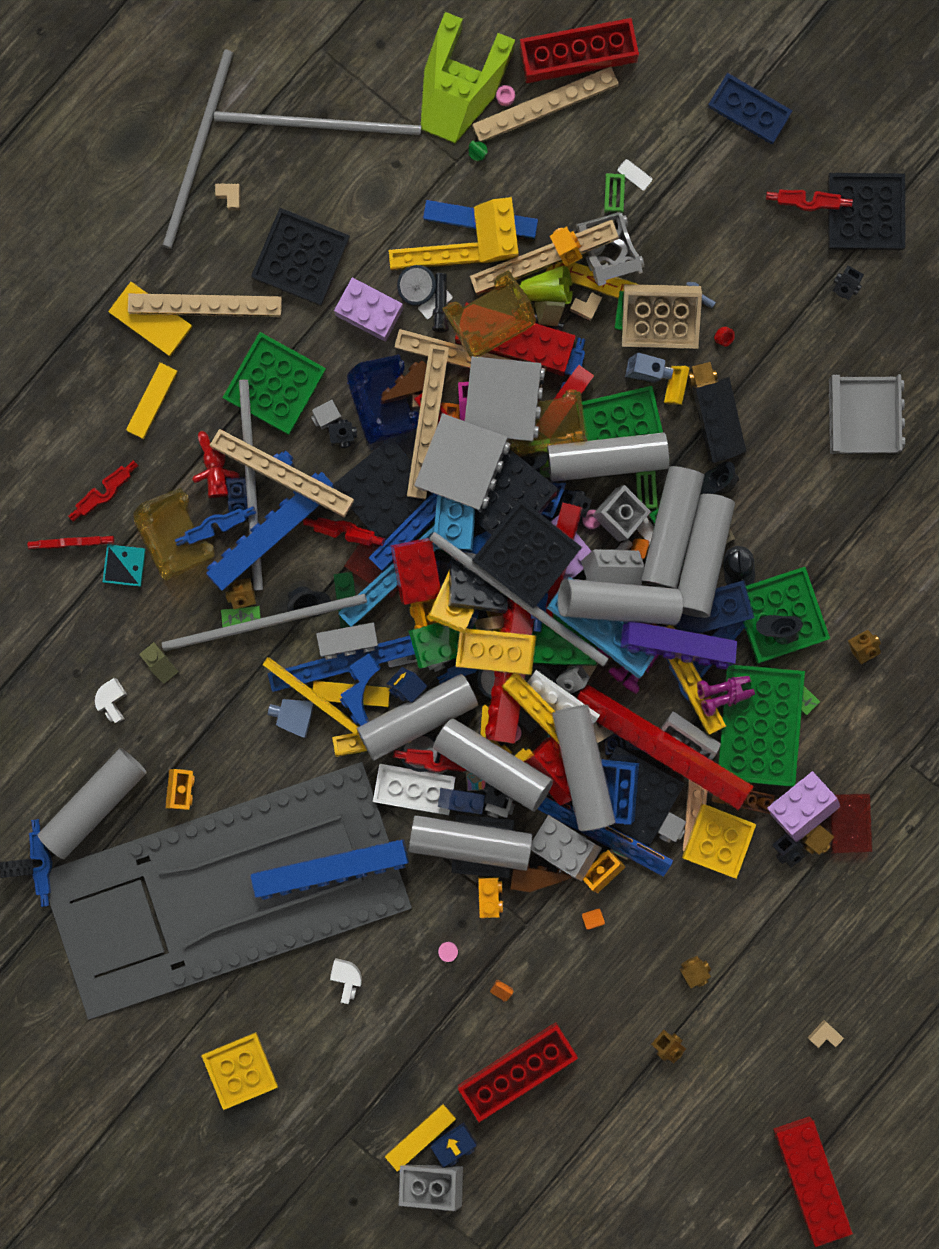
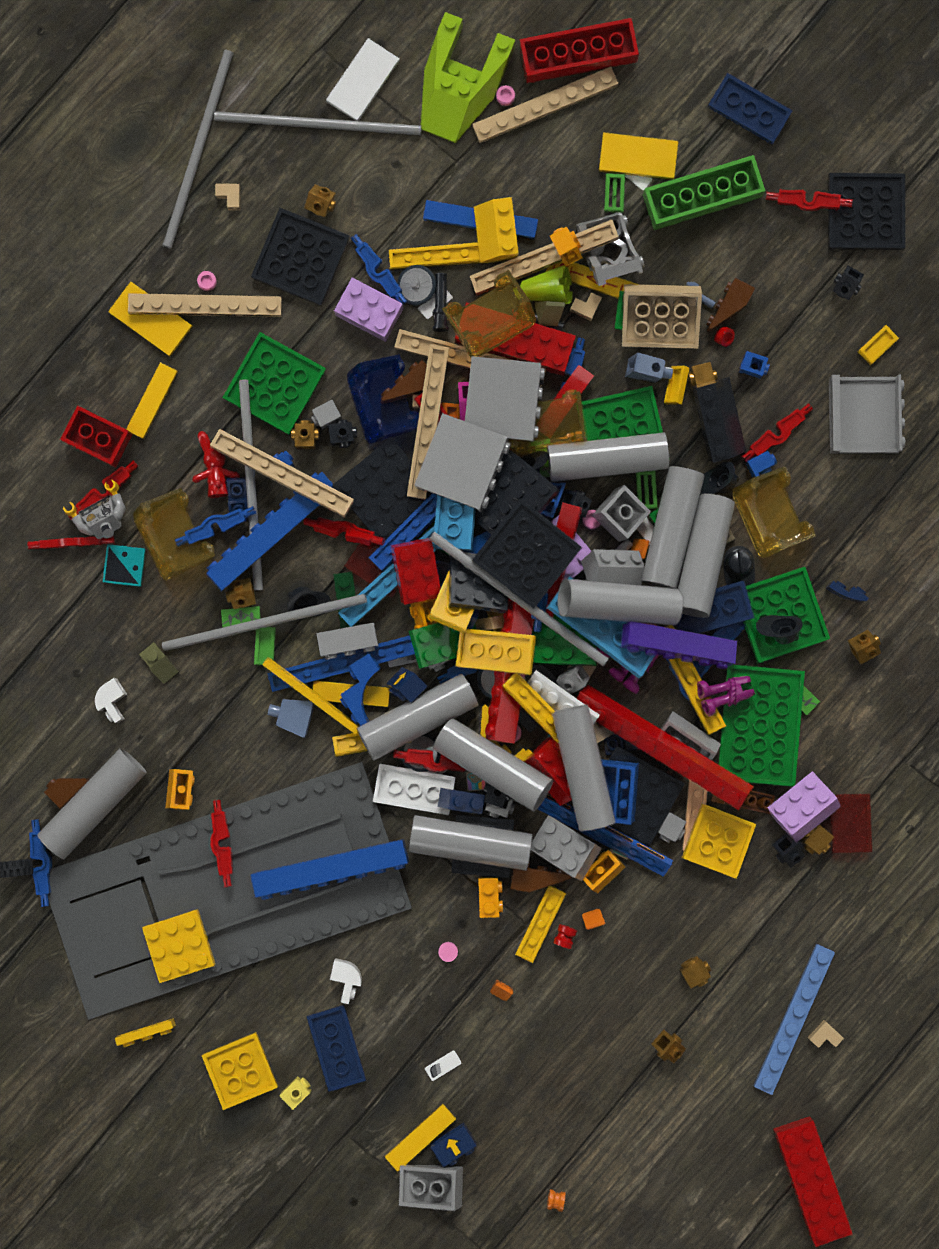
red brick [458,1022,578,1122] -> none
green plate [468,141,487,161] -> none
none -> reddish brown slope [44,778,90,809]
none -> red brick [60,405,133,468]
none -> light grey torso [63,480,126,539]
none -> yellow plate [115,1018,176,1047]
none -> yellow plate [142,909,216,983]
none -> bright pink tile [197,271,217,291]
none -> red piece [210,800,234,888]
none -> bright green tile [254,627,276,665]
none -> light yellow brick [280,1076,311,1110]
none -> pearl gold brick [291,420,319,449]
none -> pearl gold brick [304,184,336,217]
none -> dark blue plate [307,1004,366,1092]
none -> white tile [326,38,400,121]
none -> blue piece [351,234,407,305]
none -> white sticker [425,1050,461,1081]
none -> yellow tile [515,885,566,963]
none -> orange wheel [547,1189,566,1212]
none -> red wheel [553,924,577,949]
none -> yellow tile [599,133,678,180]
none -> bright green brick [643,155,765,230]
none -> reddish brown slope [706,278,755,333]
none -> clear yellow windscreen [733,466,816,558]
none -> blue brick [738,351,770,379]
none -> red piece [741,403,813,462]
none -> blue brick [745,451,777,480]
none -> medium blue plate [753,944,835,1095]
none -> dark blue slope [826,581,869,602]
none -> yellow tile [858,325,899,365]

